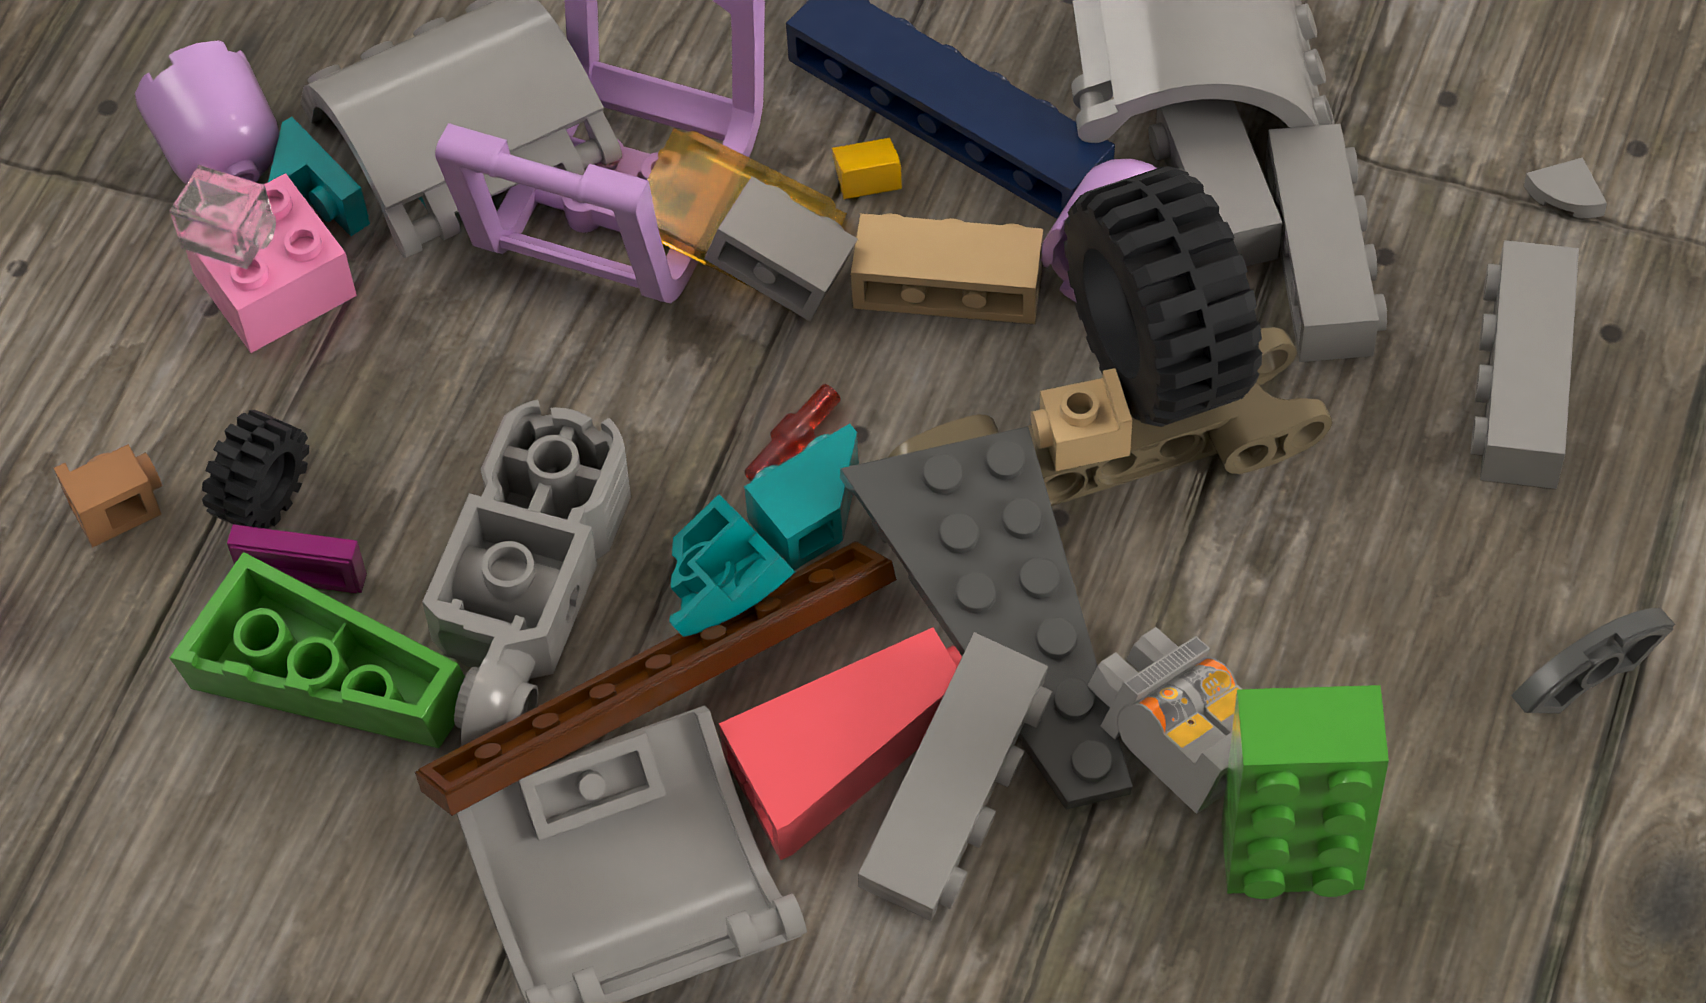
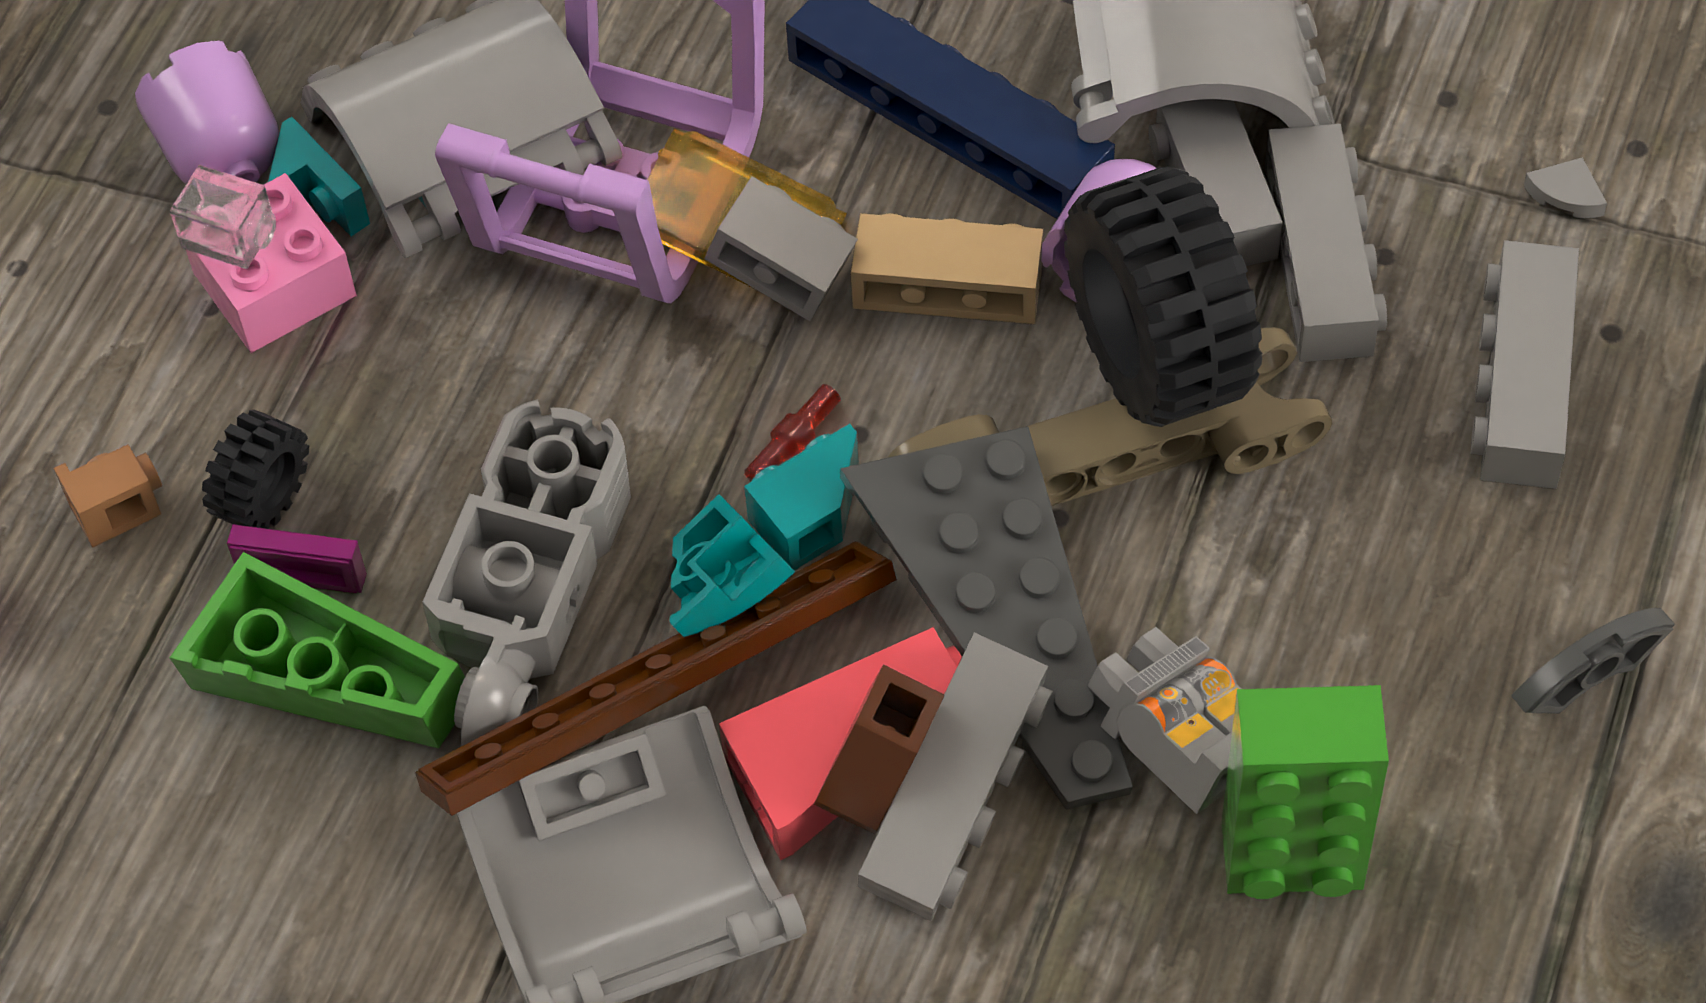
yellow slope [832,138,902,199] -> none
tan brick [1031,368,1132,471] -> none
none -> reddish brown slope [814,664,945,834]

